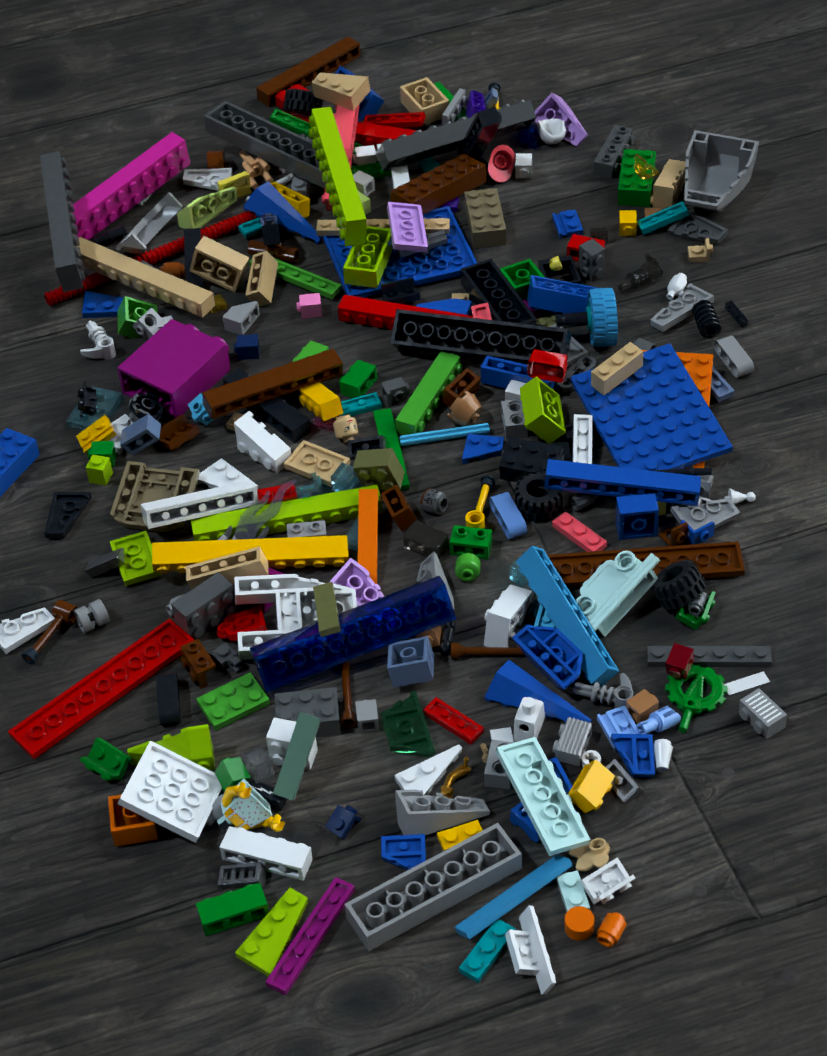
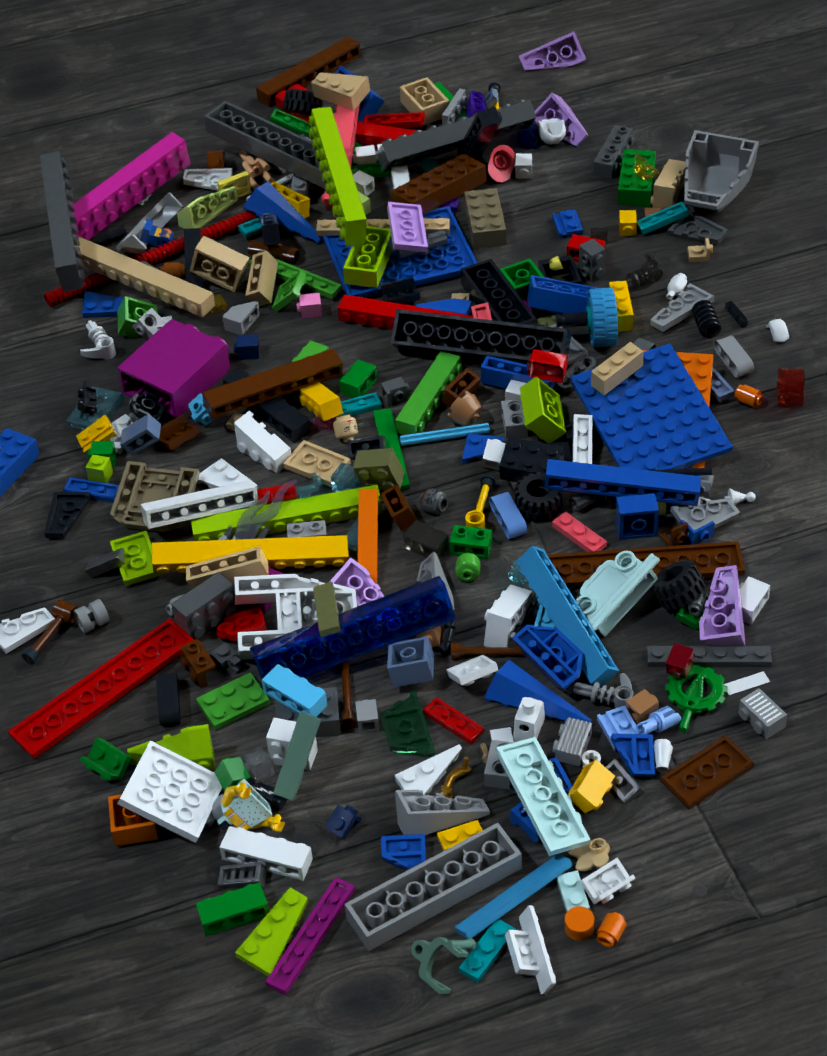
none -> blue tile [63,477,119,503]
none -> blue leg [140,219,174,246]
none -> medium azure brick [262,664,327,717]
none -> bright green plate [272,270,306,312]
none -> sand green piece [411,937,476,994]
none -> white plate [446,655,498,686]
none -> white brick [481,439,506,471]
none -> lavender wedge [518,32,586,70]
none -> yellow brick [609,281,634,332]
none -> reddish brown tile [660,735,754,810]
none -> lavender wedge [699,565,745,646]
none -> orange brick [734,385,763,408]
none -> white brick [739,576,770,624]
none -> white hair [766,319,789,342]
none -> clear red brick [777,368,805,405]

